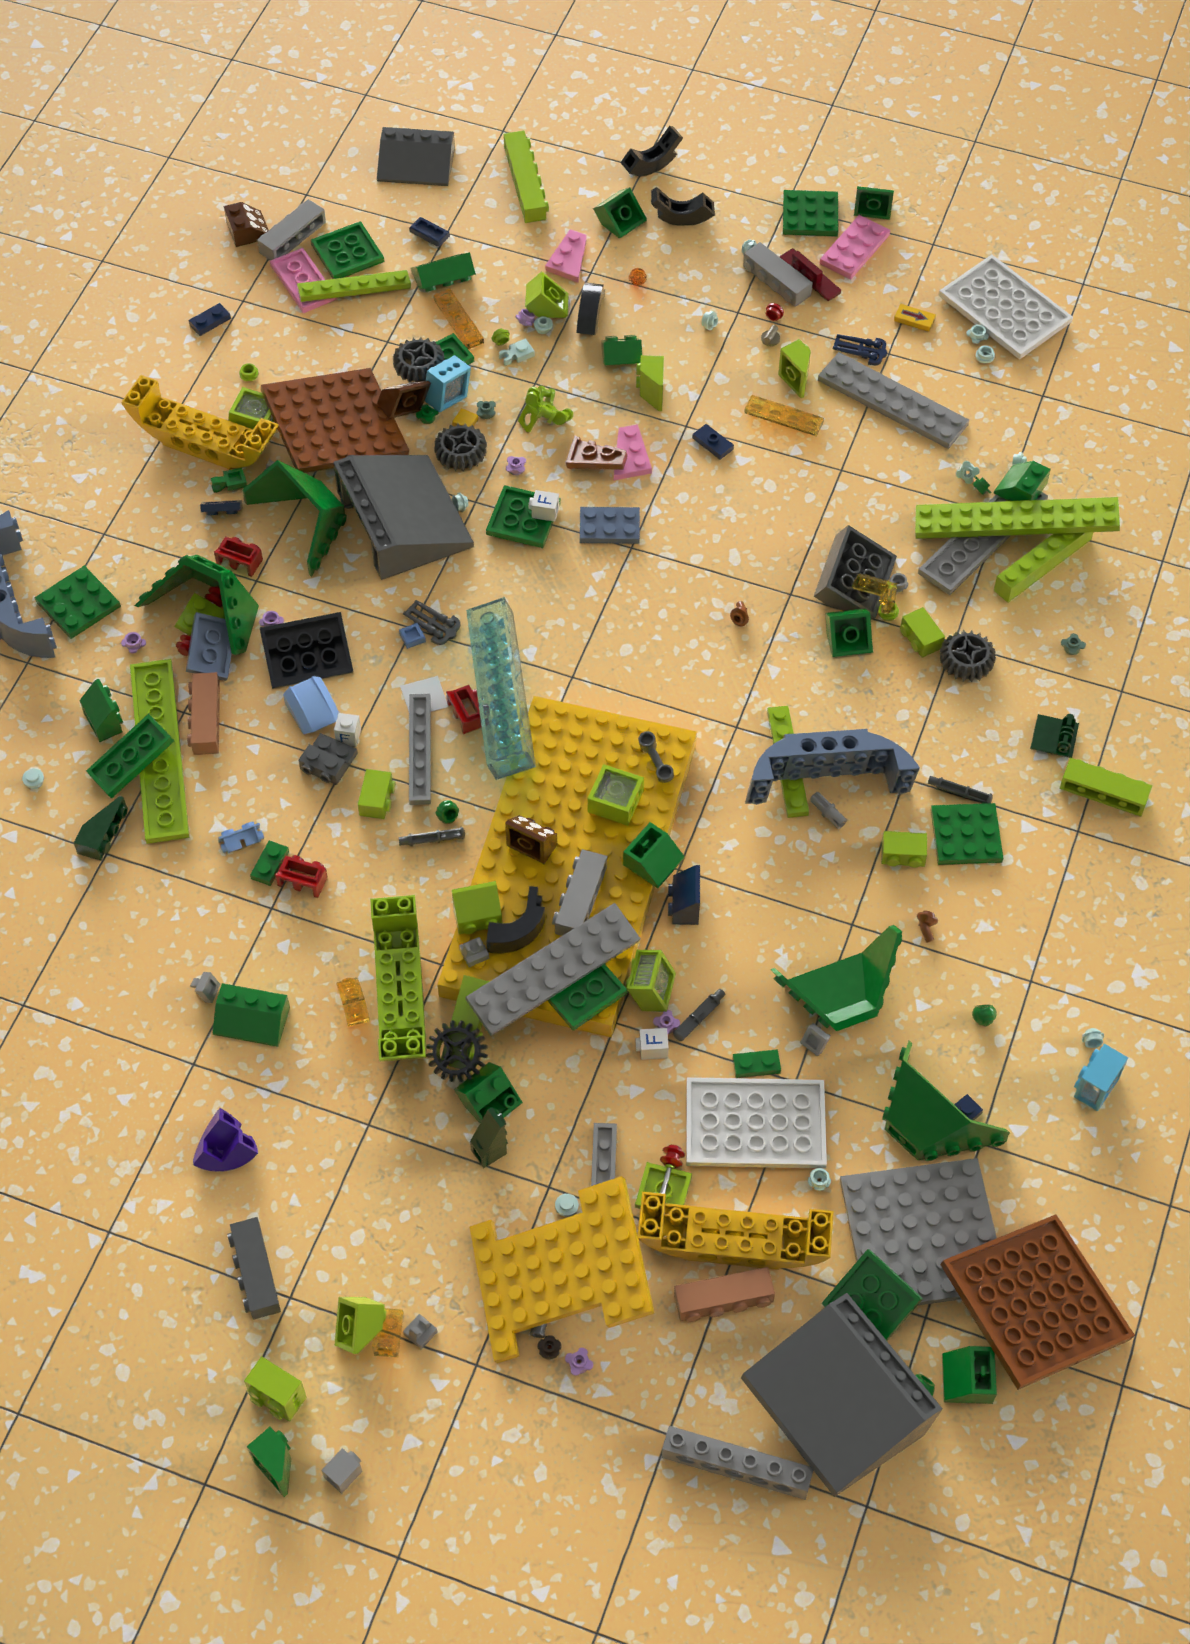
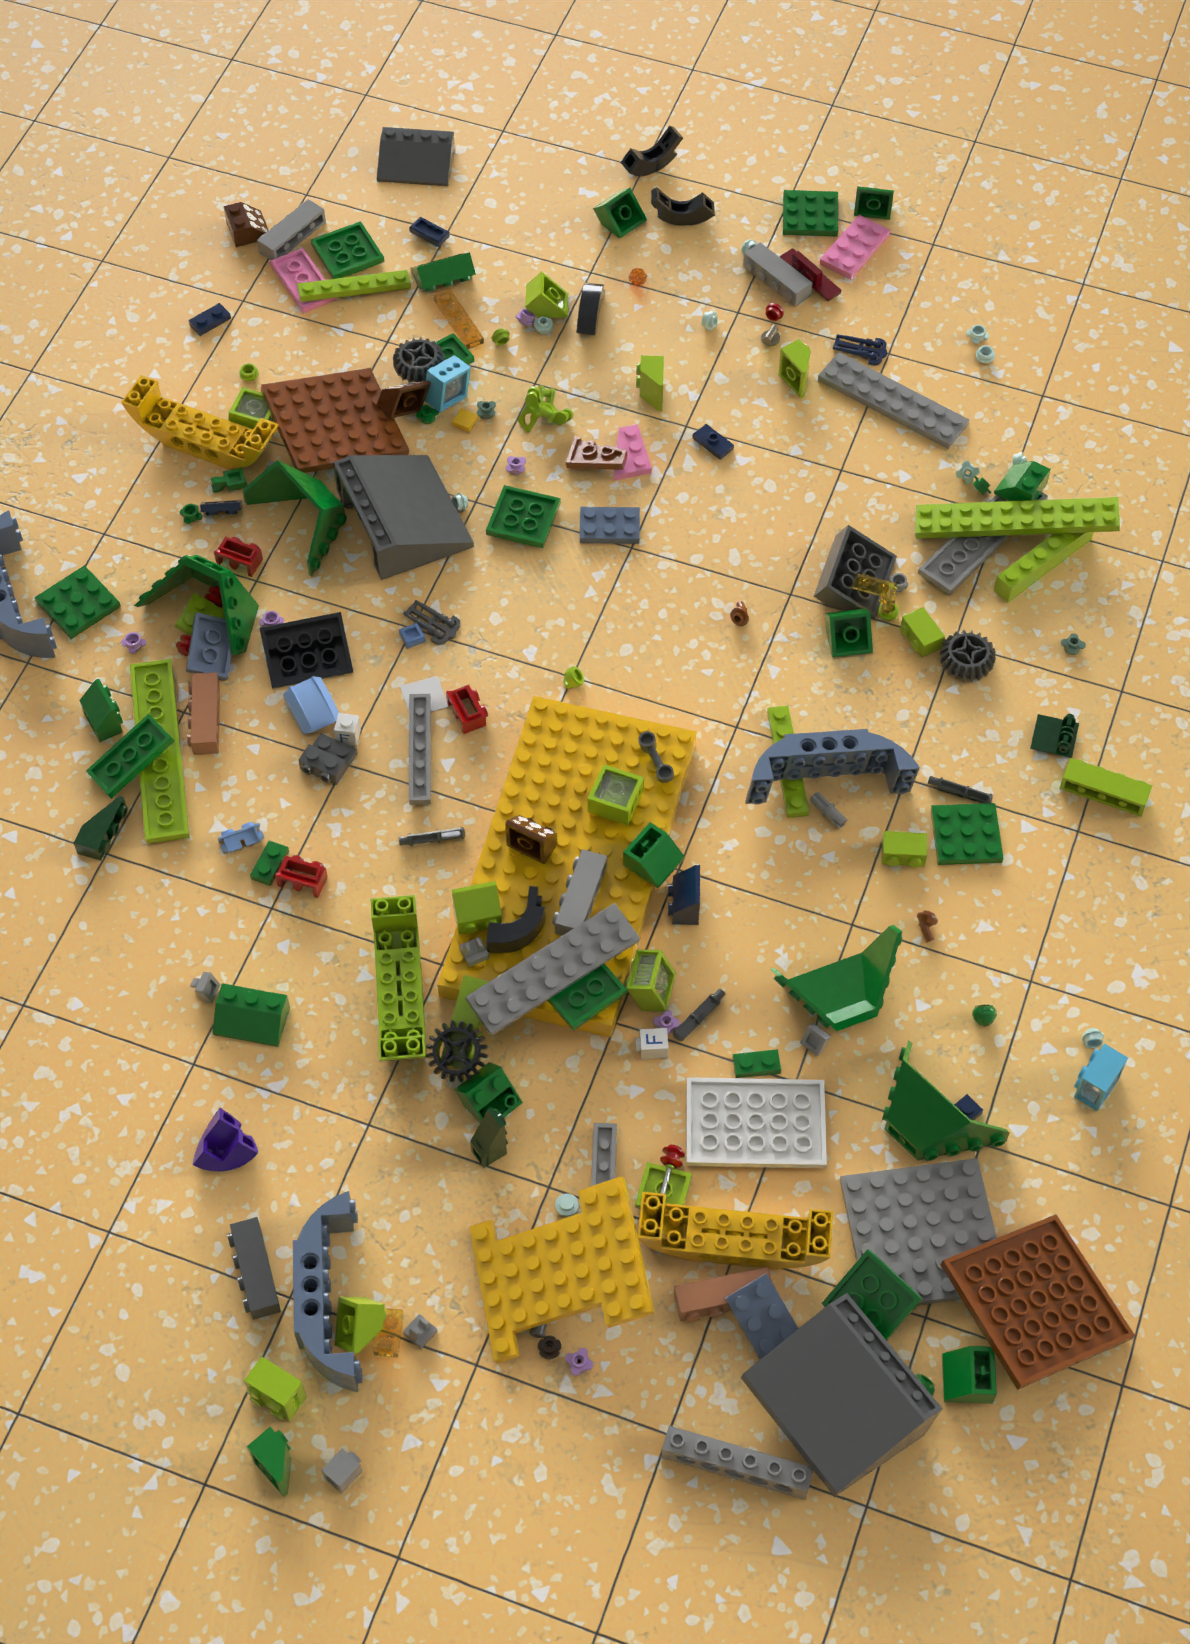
light aqua plate [22,768,44,789] -> none
clear yellow bracket [336,977,370,1027] -> none
lime brick [358,769,396,819] -> none
dark grey gear [434,423,487,472] -> none
green piece [435,800,459,824] -> none
clear light blue brick [466,597,536,780] -> none
light aqua plate [499,338,535,366] -> none
lime brick [503,130,549,223] -> none
white brick [529,490,559,521] -> none
bright pink wing [545,229,587,283] -> none
green slope [601,335,642,365] -> none
clear yellow plate [744,395,824,437] -> none
light aqua plate [808,1168,831,1191] -> none
yellow tile [894,304,936,332] -> none
white plate [939,254,1073,360] -> none
none -> green plate [180,504,203,524]
none -> sand blue slope [293,1191,363,1392]
none -> lime tile [563,666,584,689]
none -> sand blue plate [724,1273,799,1359]

